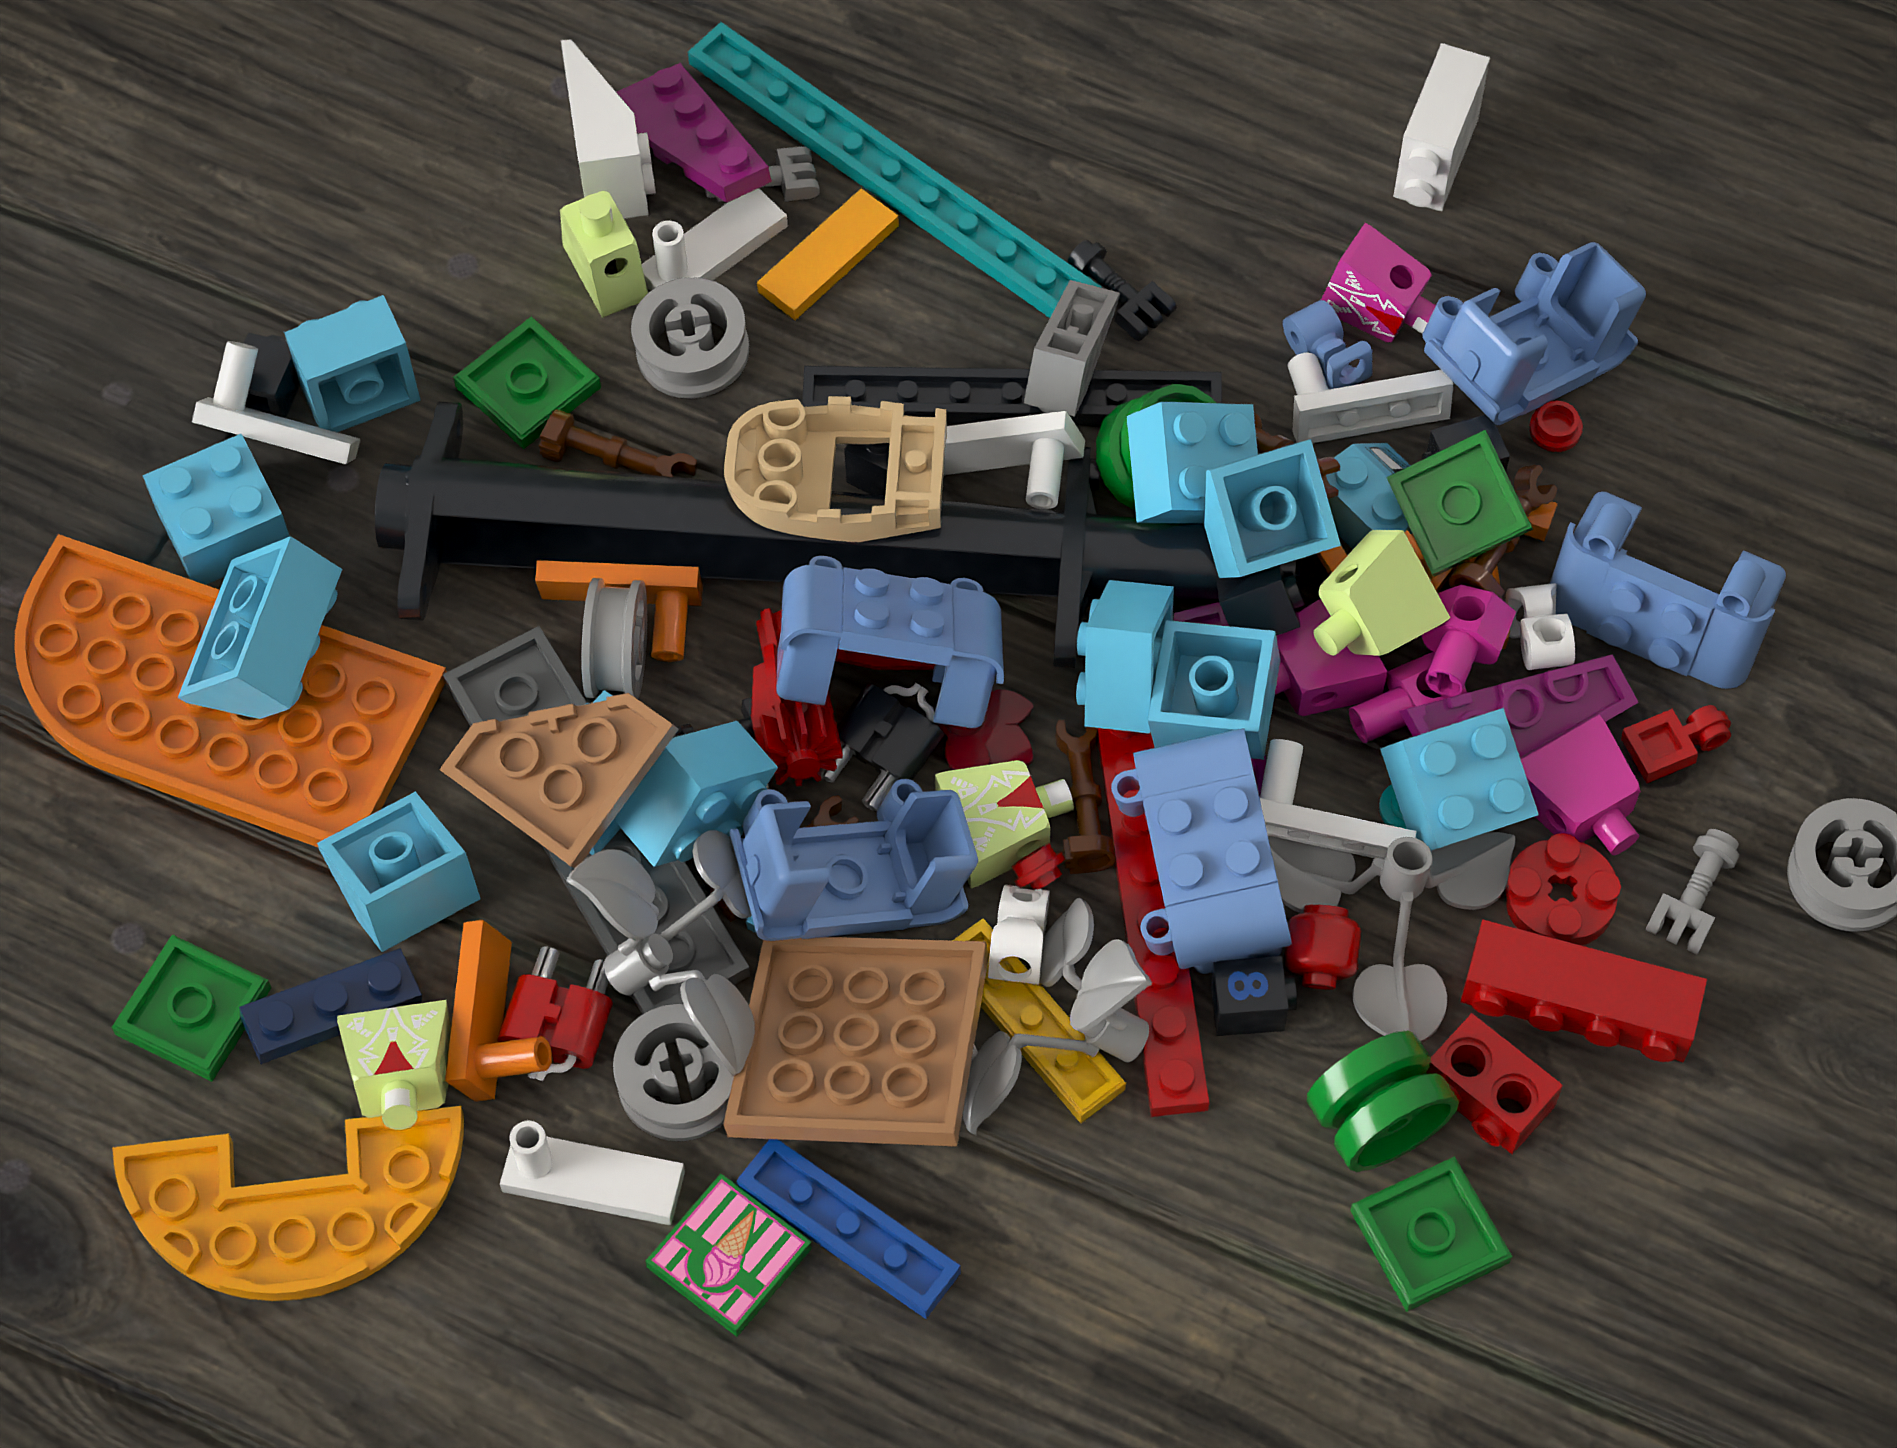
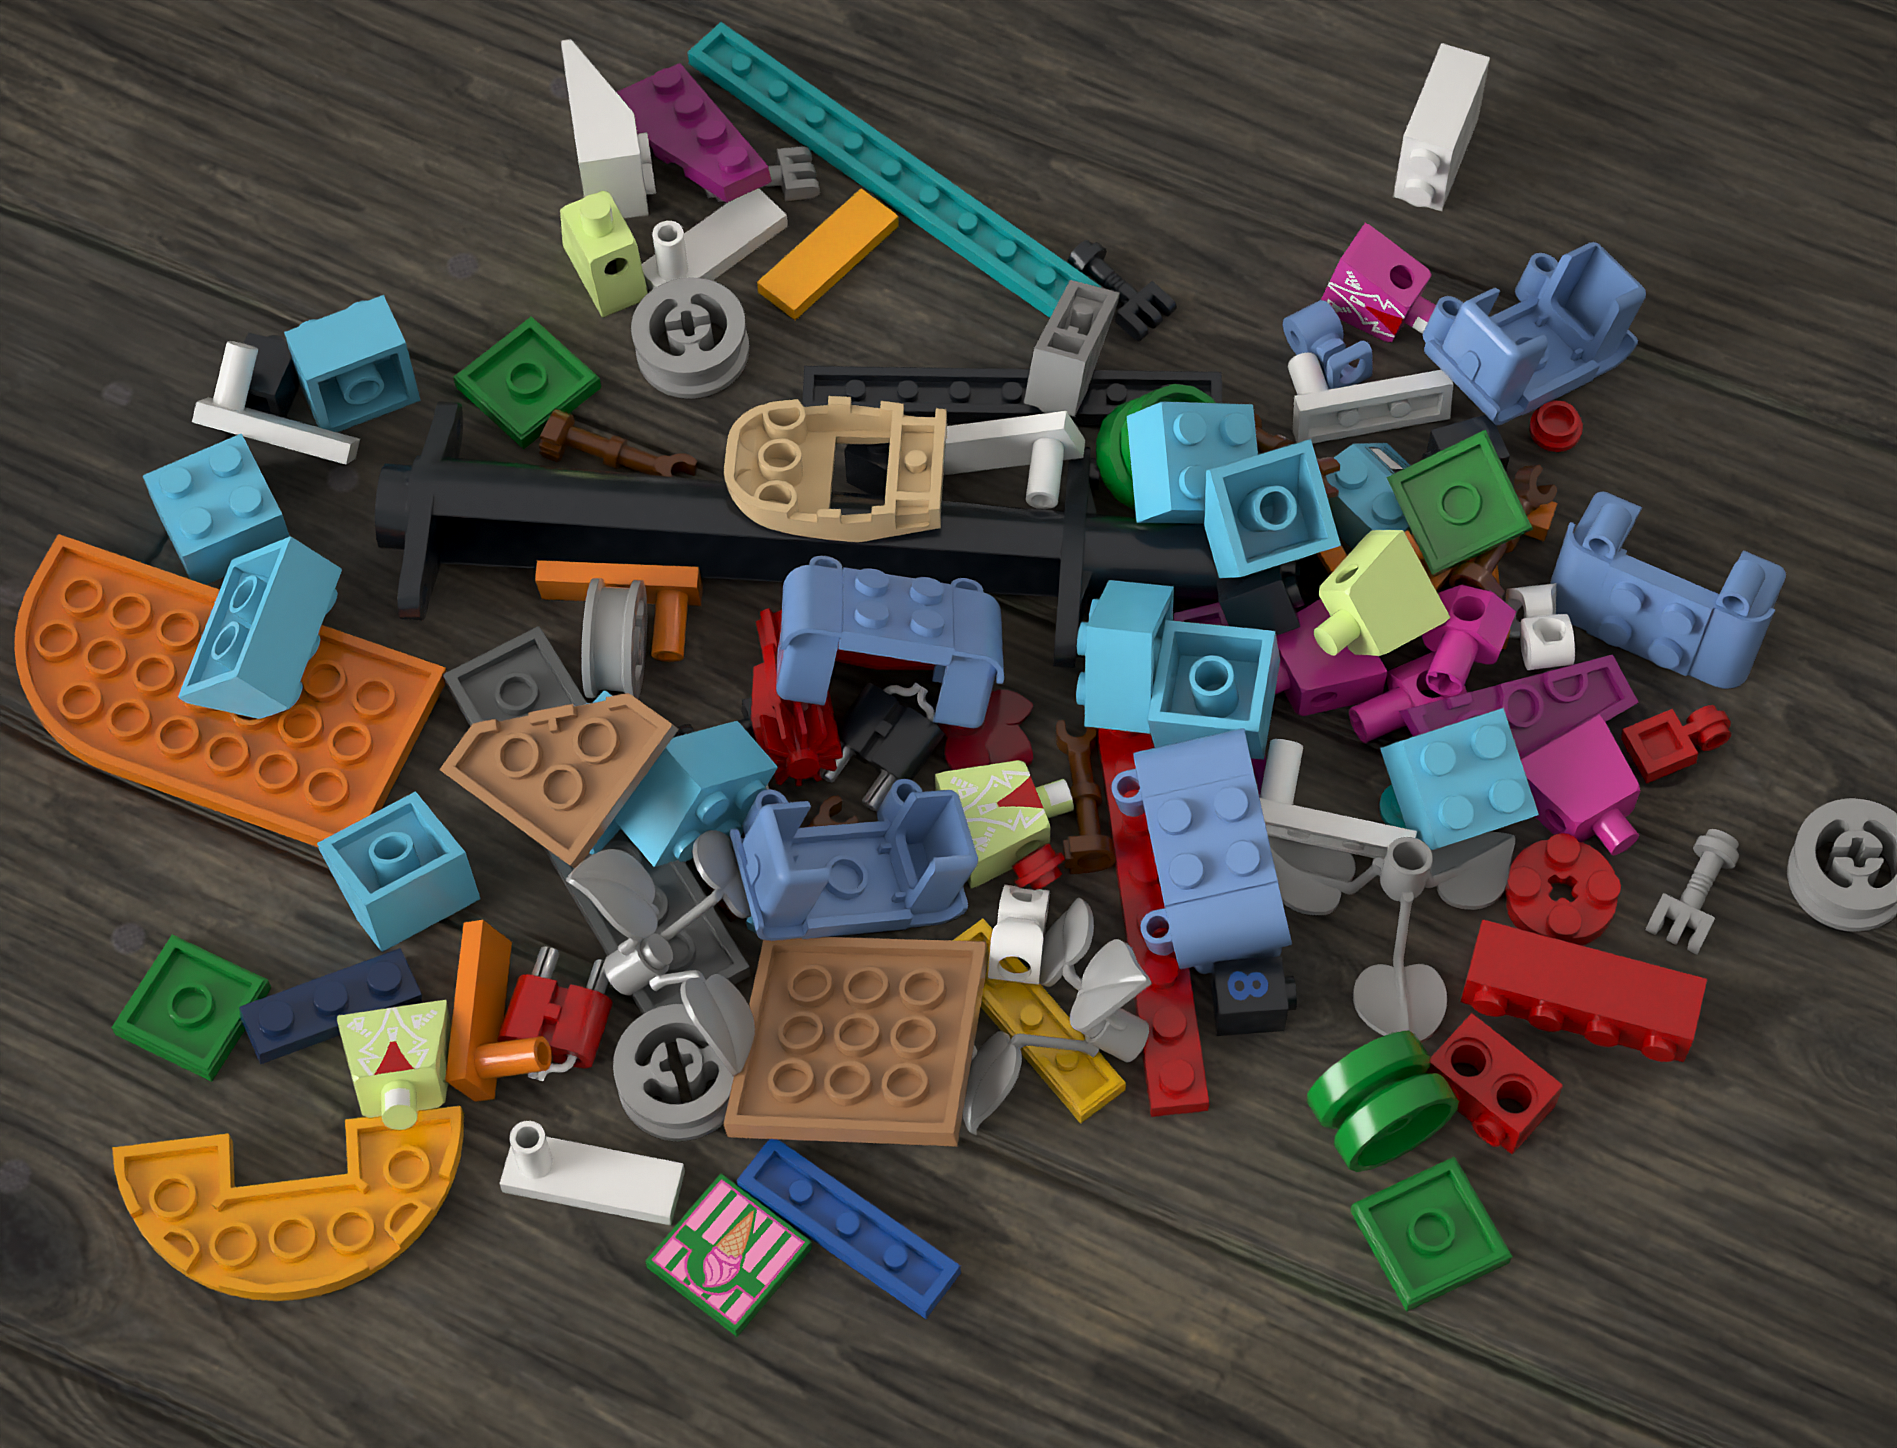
red head [1284,904,1361,990] -> none

